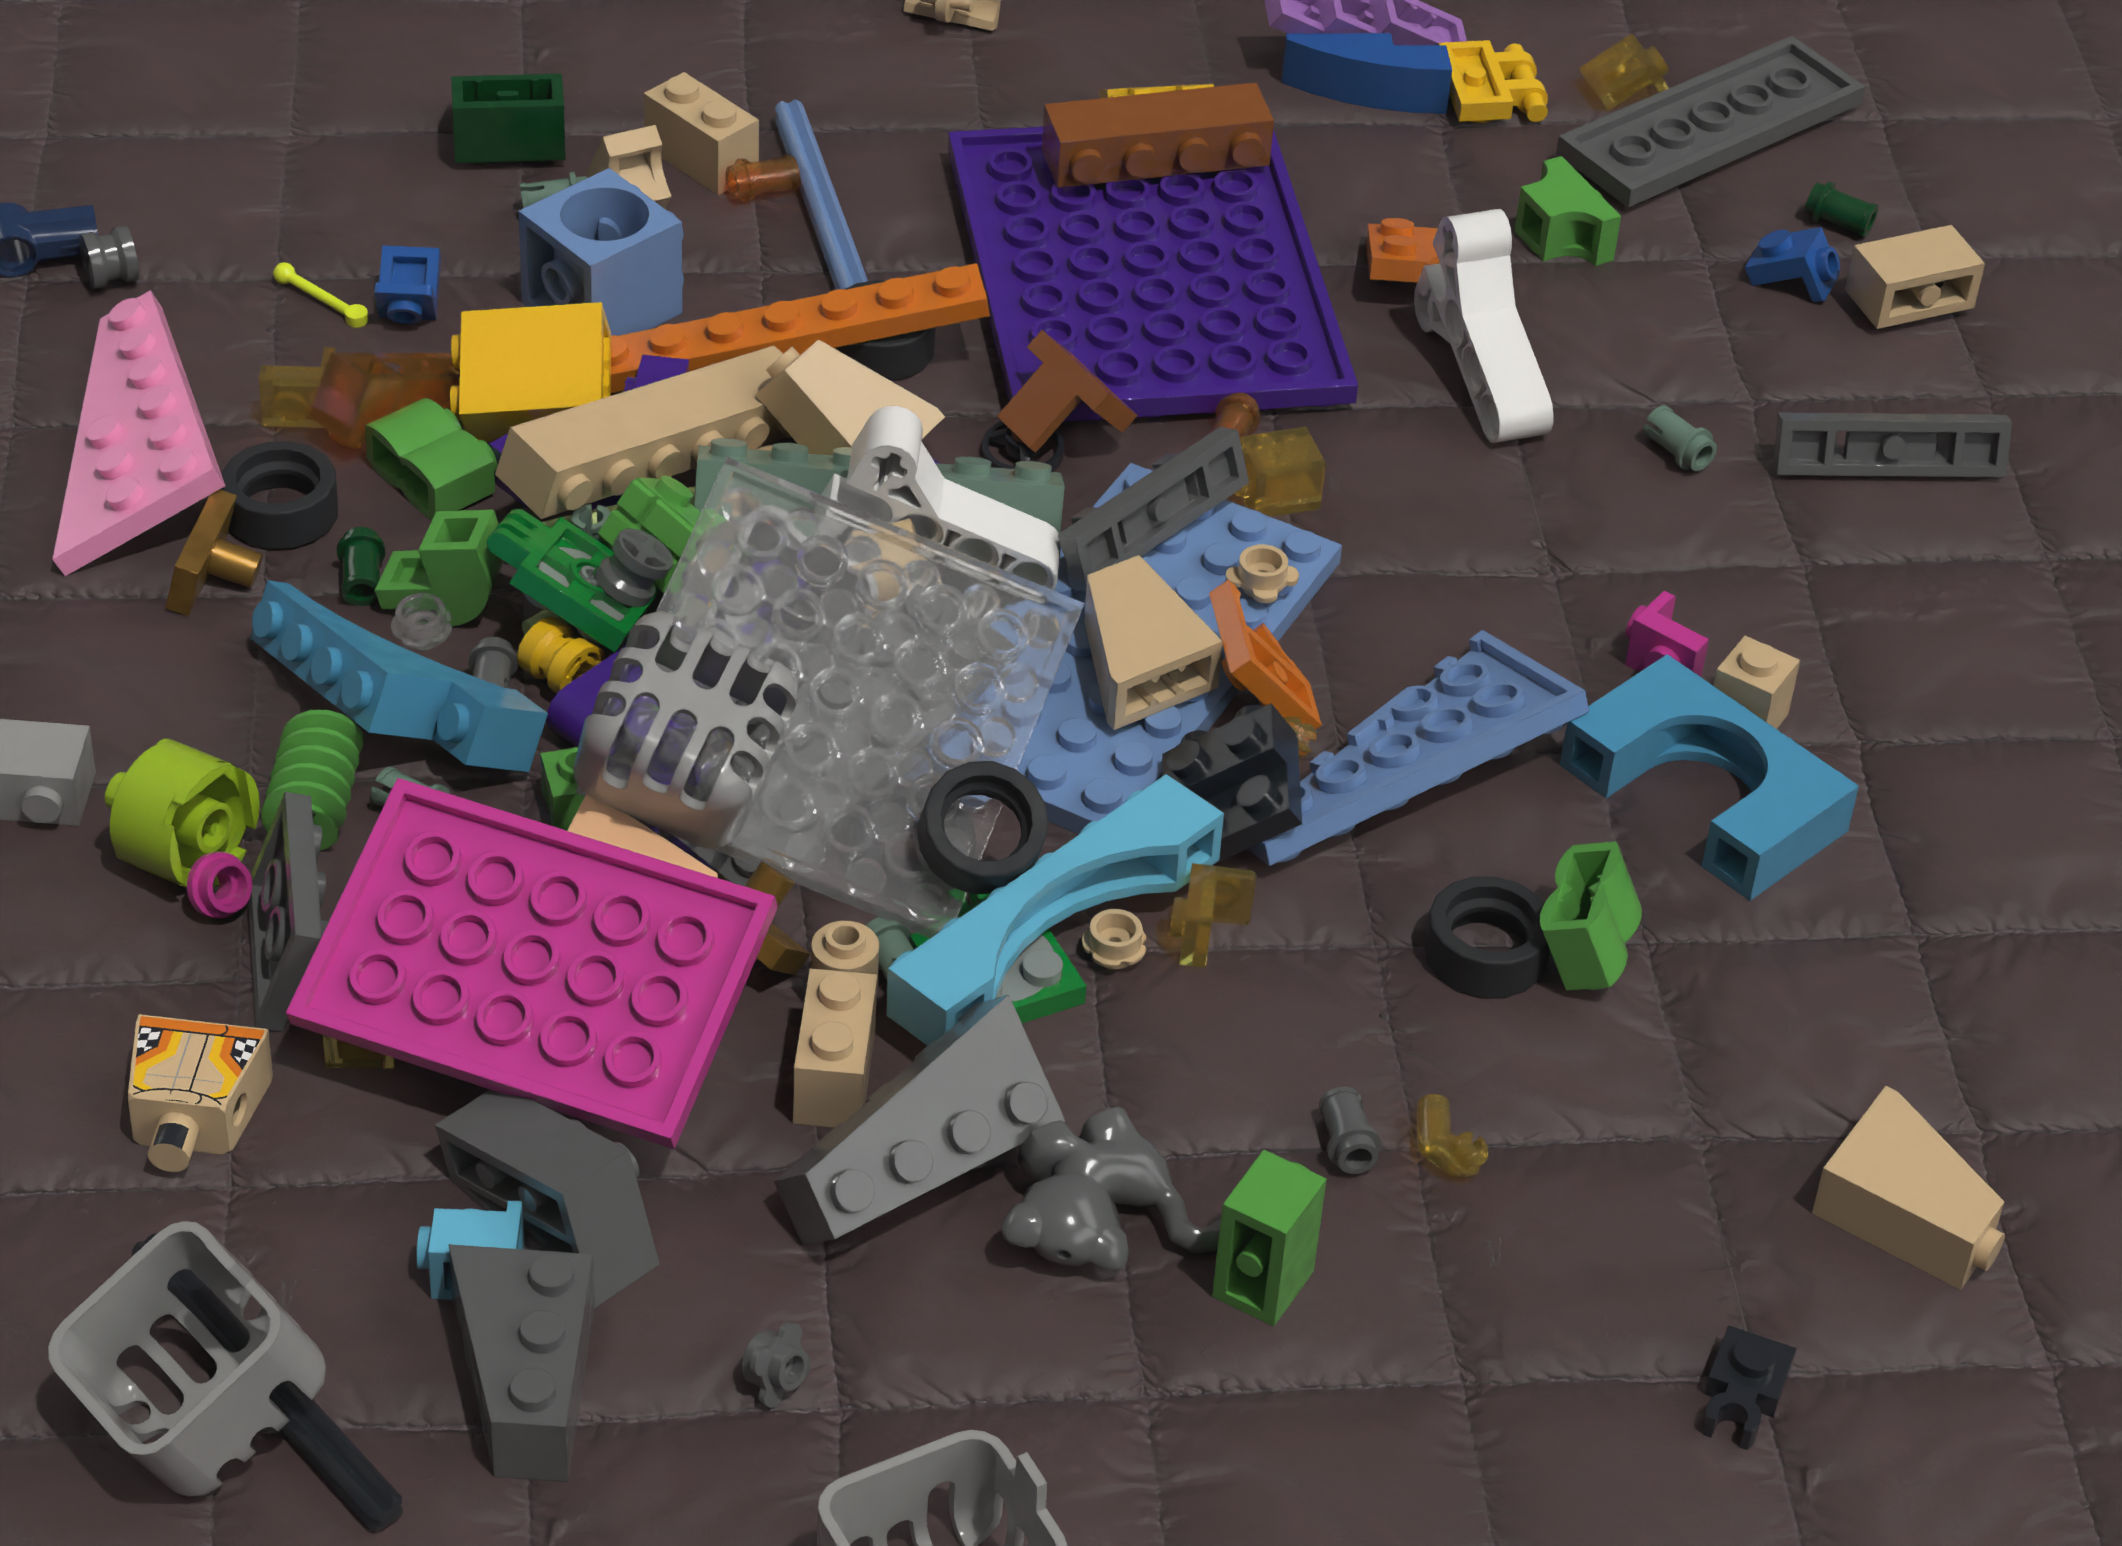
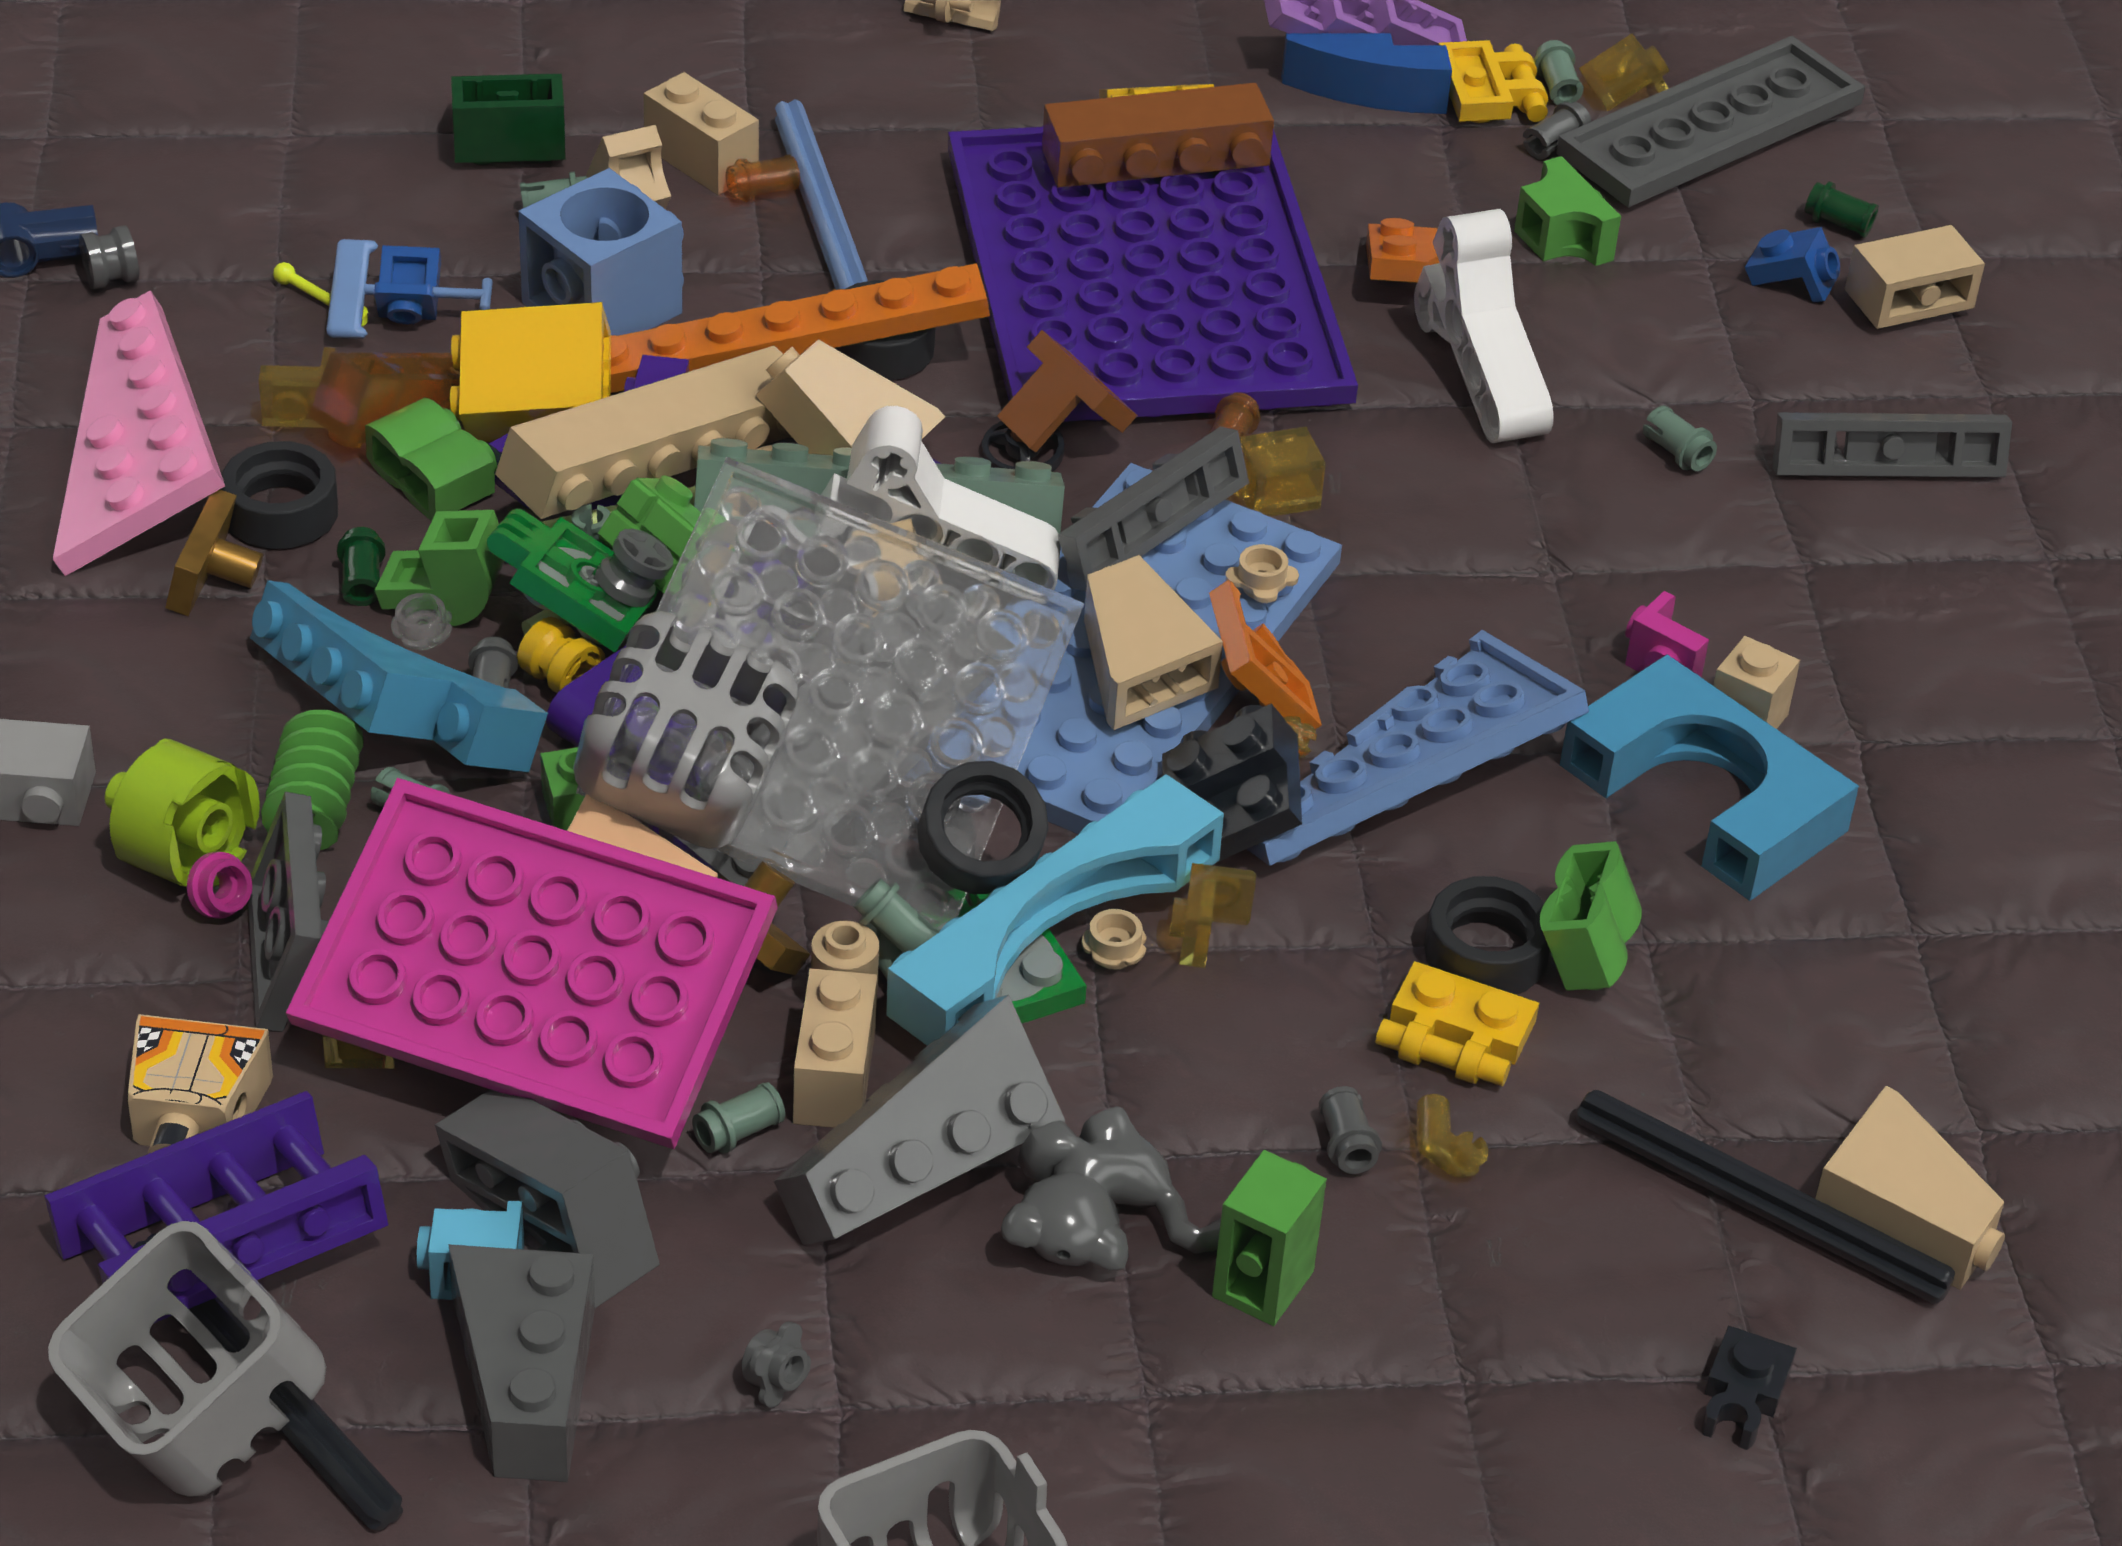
none -> dark purple fence [44,1091,389,1323]
none -> medium blue piece [326,239,493,339]
none -> sand green pin [692,1082,785,1154]
none -> sand green pin [853,878,940,953]
none -> yellow plate [1375,961,1539,1087]
none -> dark grey pin [1523,102,1591,160]
none -> sand green pin [1534,40,1584,105]
none -> black axle [1576,1090,1955,1304]

